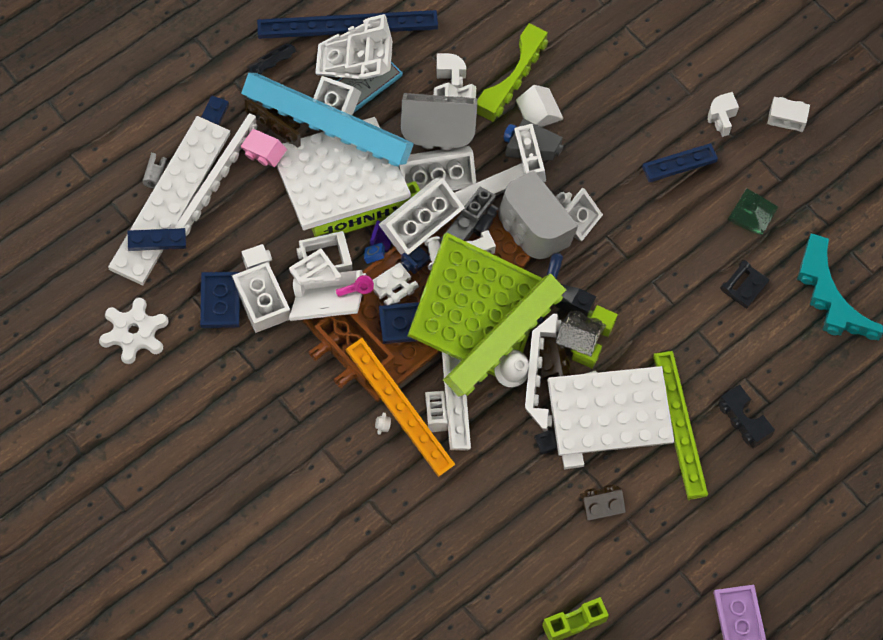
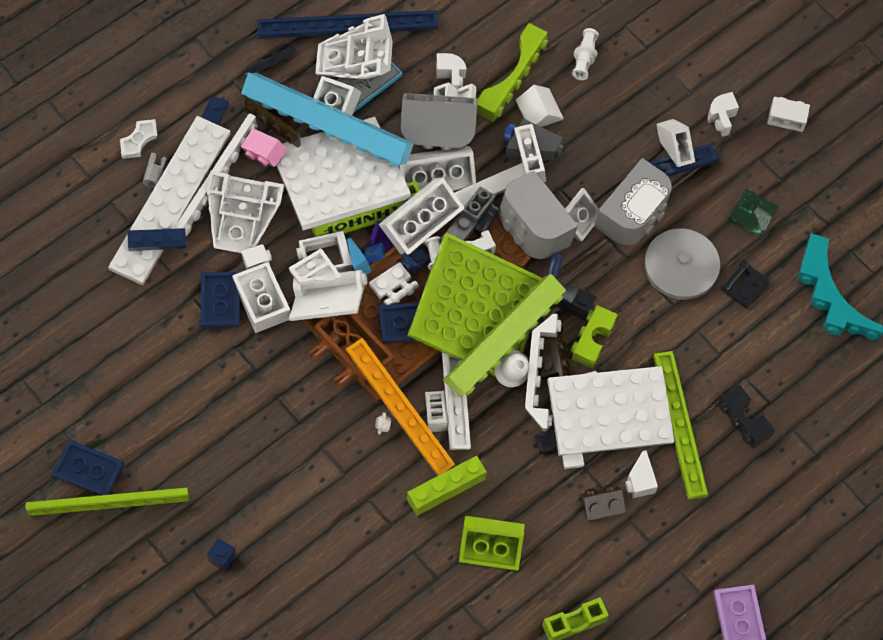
white plate [99,298,169,364] -> none
dark pink plate [336,275,374,297] -> none
clear smoke slope [555,311,606,357] -> none
white plate [556,192,572,208] -> none
none -> lime tile [25,488,189,516]
none -> dark blue plate [52,440,124,496]
none -> white tile [120,119,158,159]
none -> white wedge [207,171,284,253]
none -> dark blue brick [207,538,236,571]
none -> dark azure slope [347,238,371,275]
none -> lime brick [407,456,487,516]
none -> lime slope [459,516,525,571]
none -> white piece [572,28,599,80]
none -> light grey brick [594,158,671,245]
none -> white slope [625,451,658,498]
none -> light grey dish [644,229,720,300]
none -> white slope [656,119,695,167]

